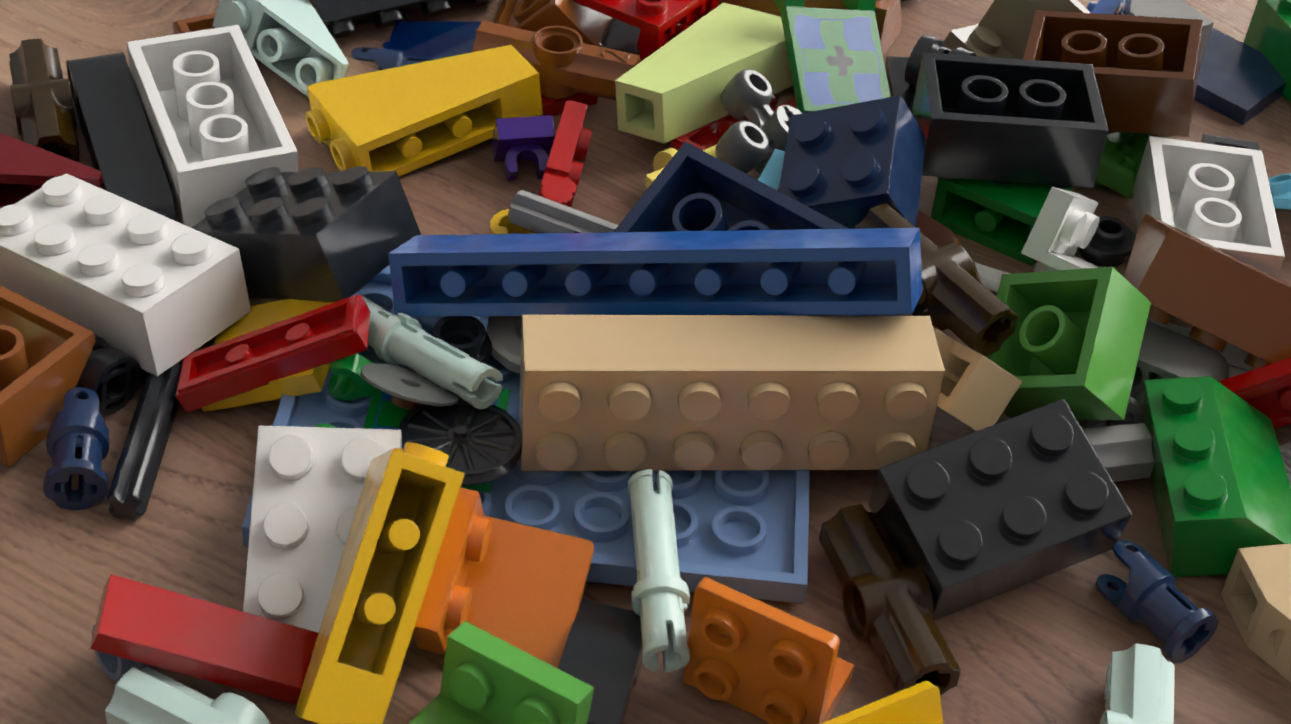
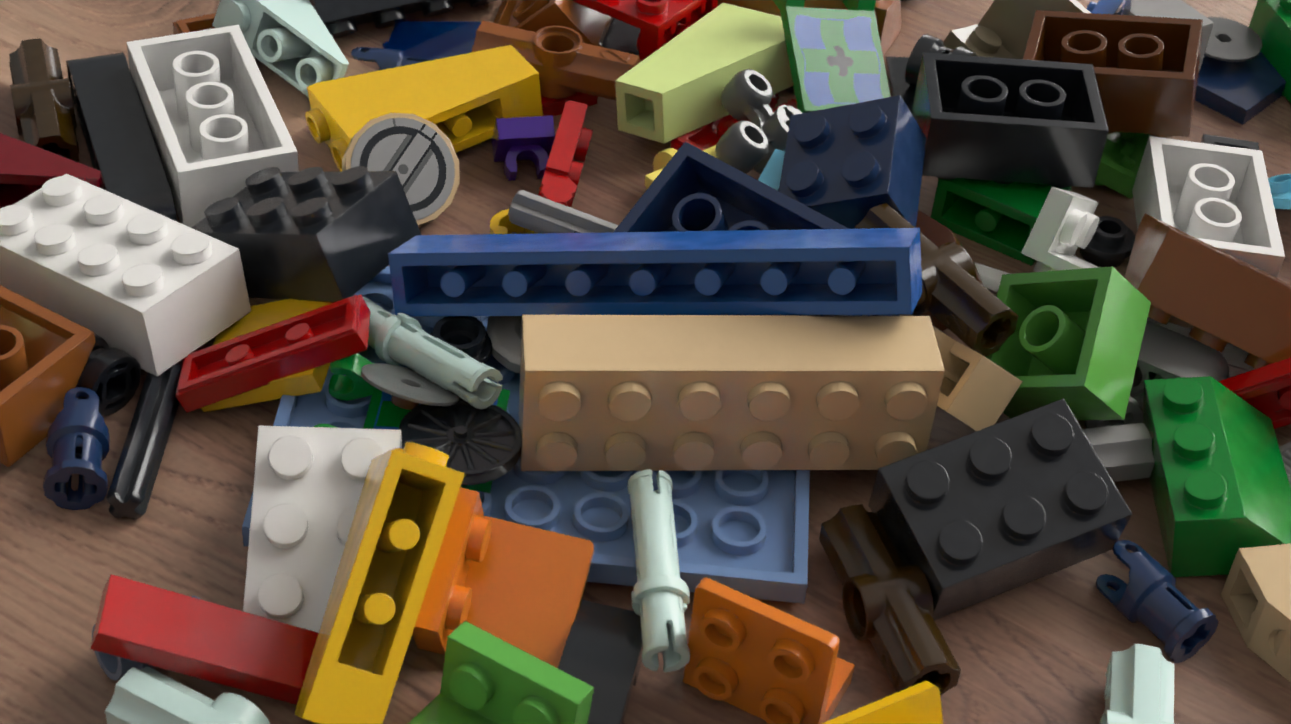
none -> tile [342,113,460,227]
none -> dark grey piece [1204,17,1262,62]

